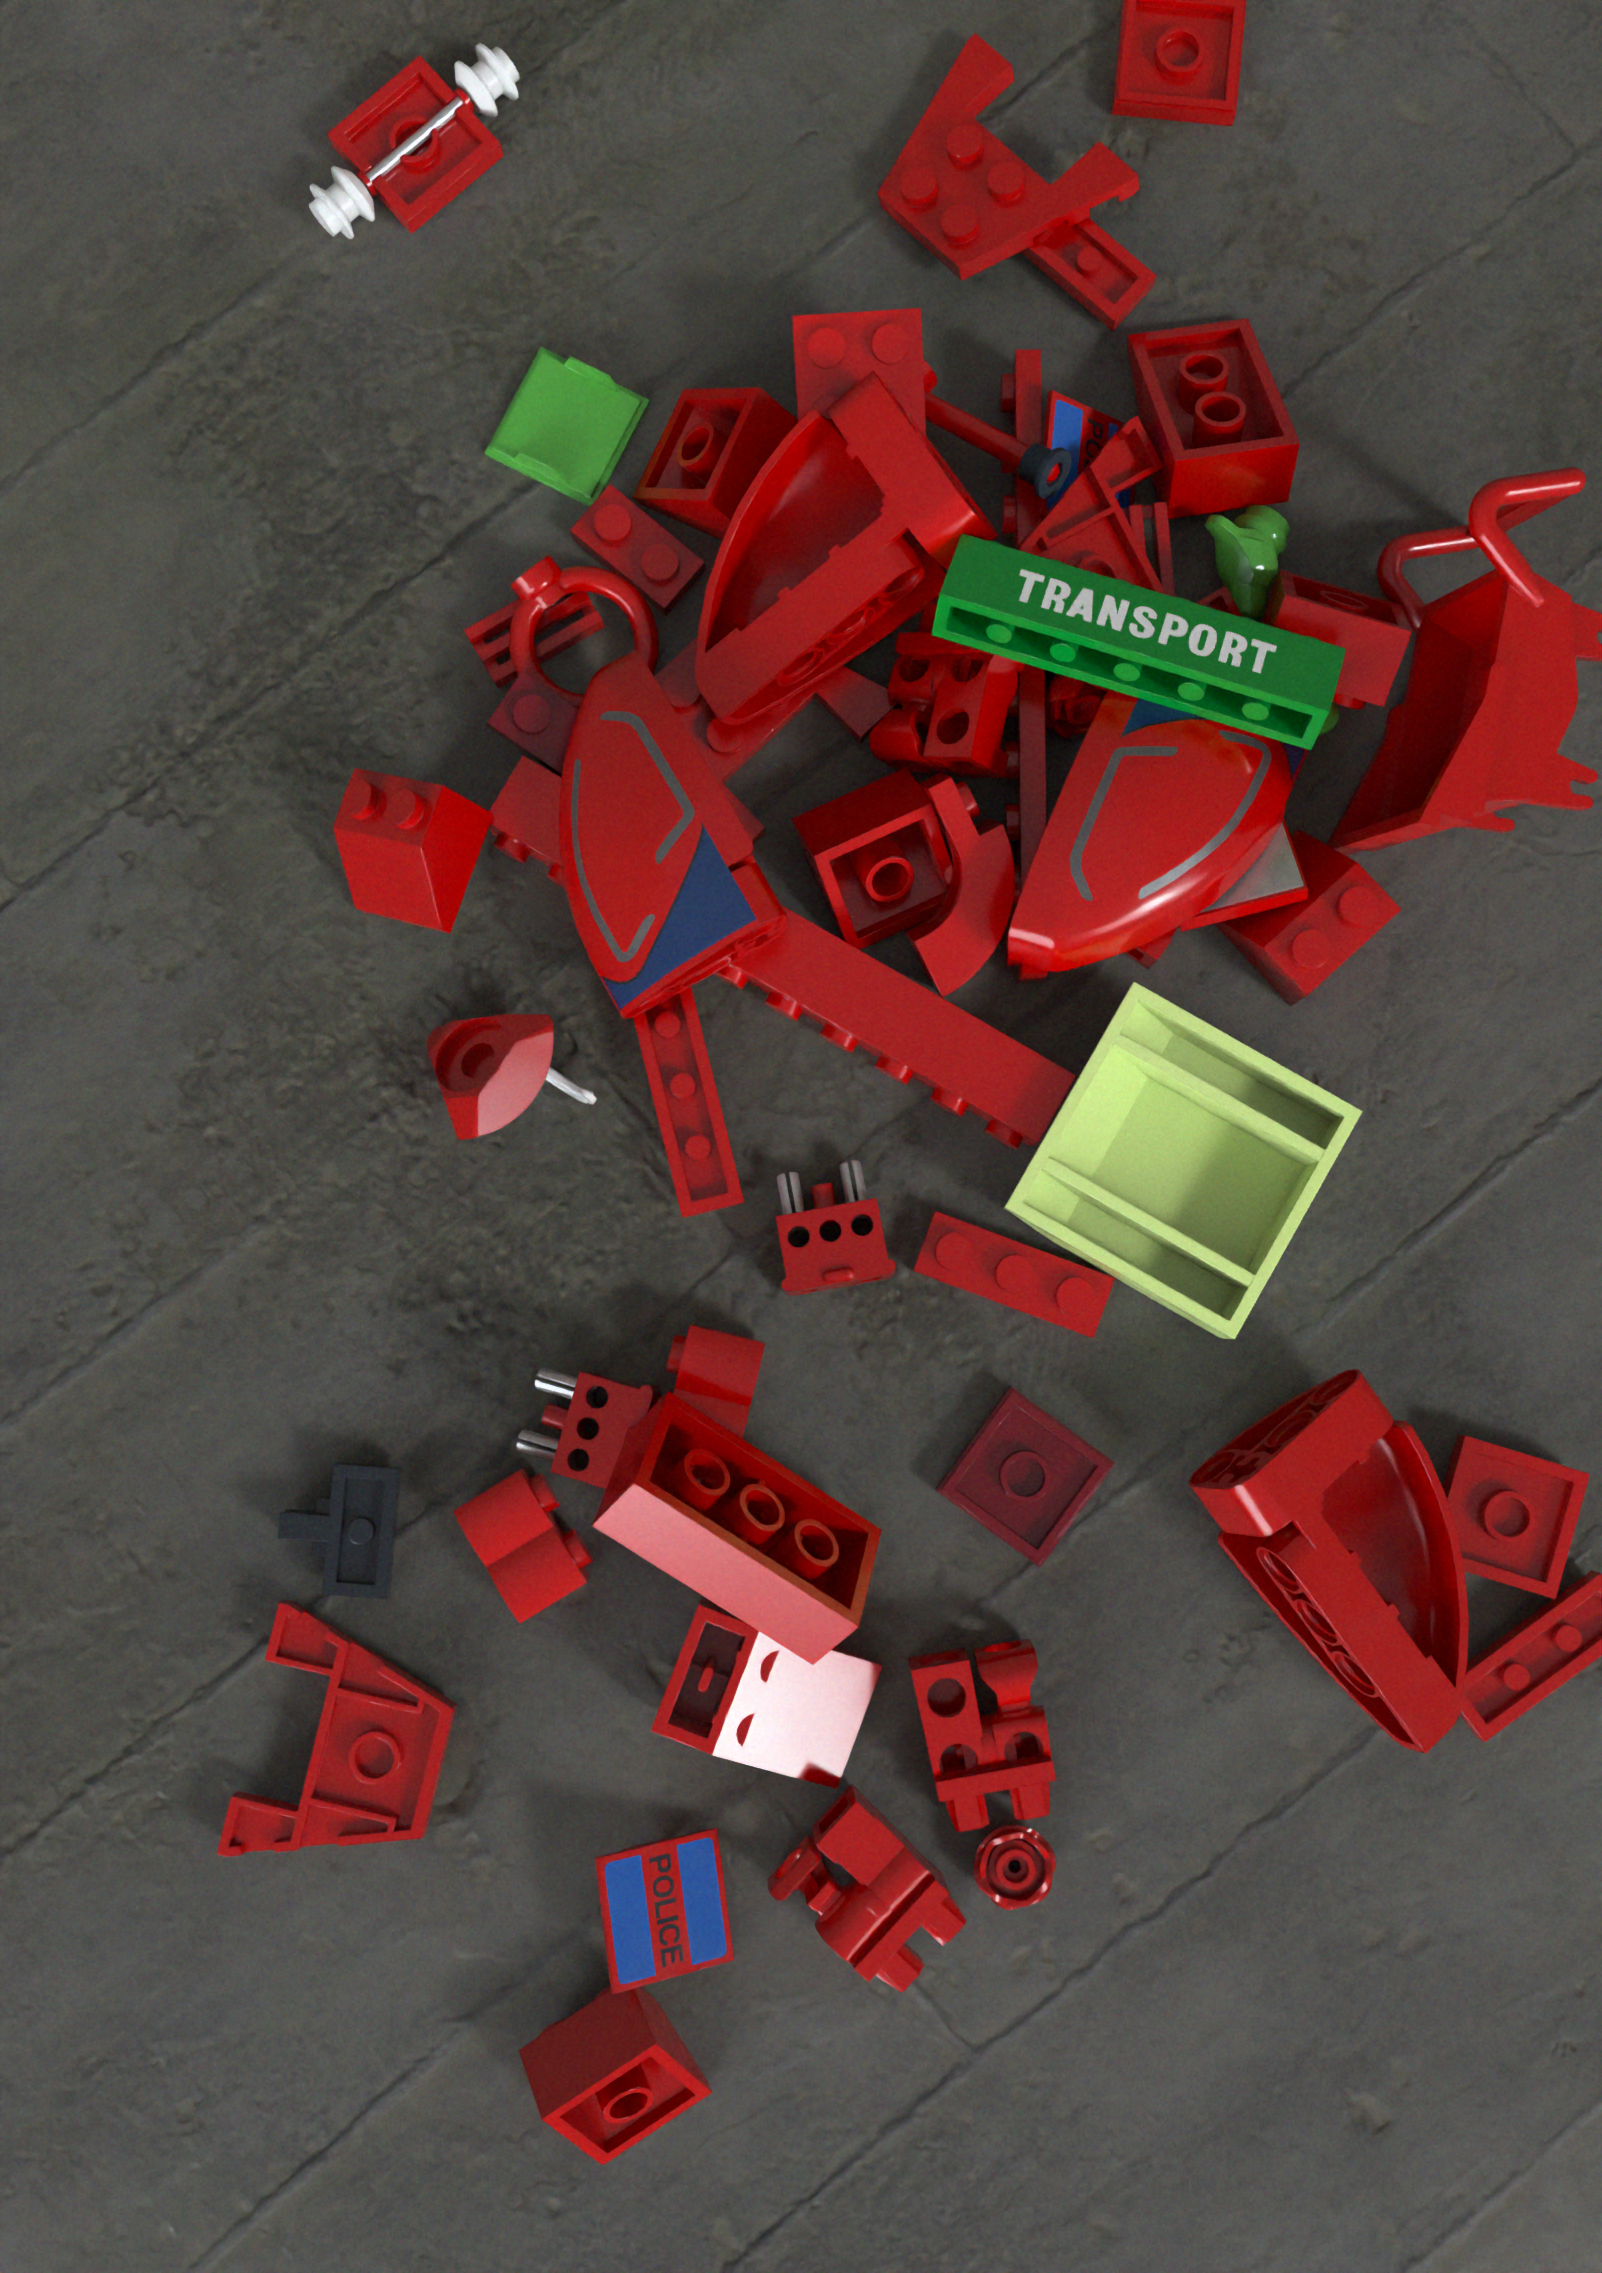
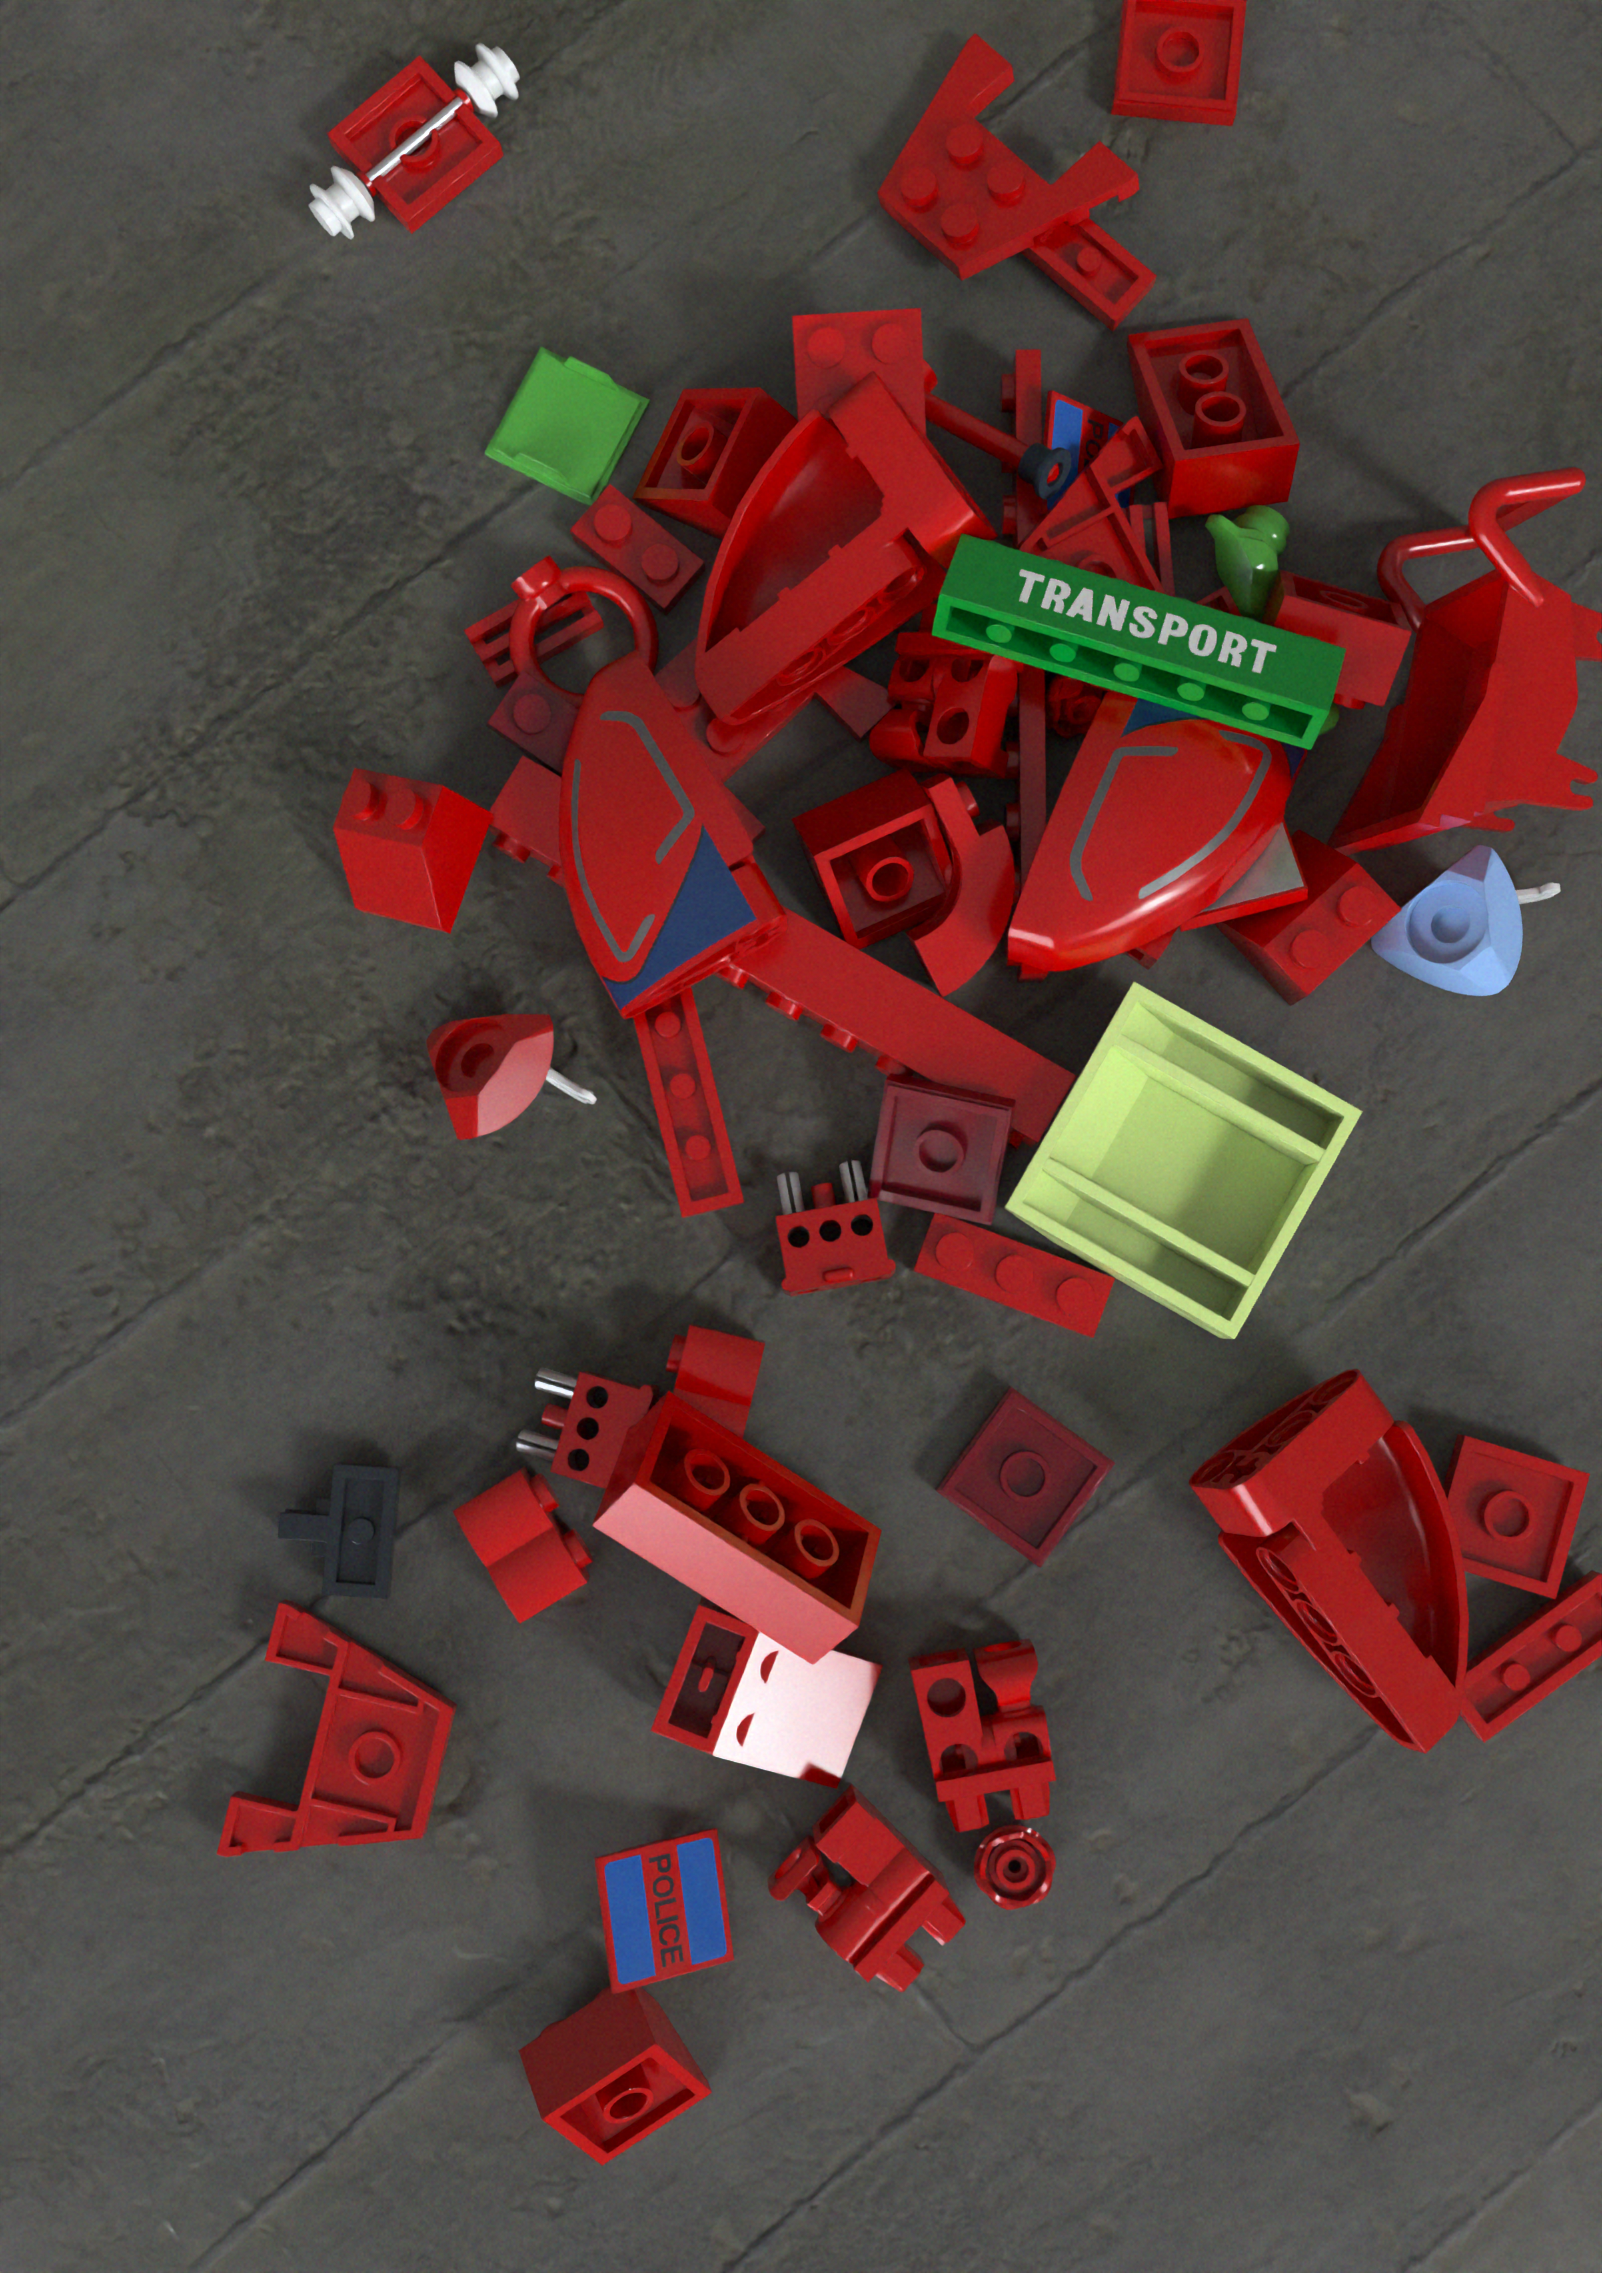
none -> dark red tile [867,1073,1016,1225]
none -> light blue hat [1371,845,1561,996]

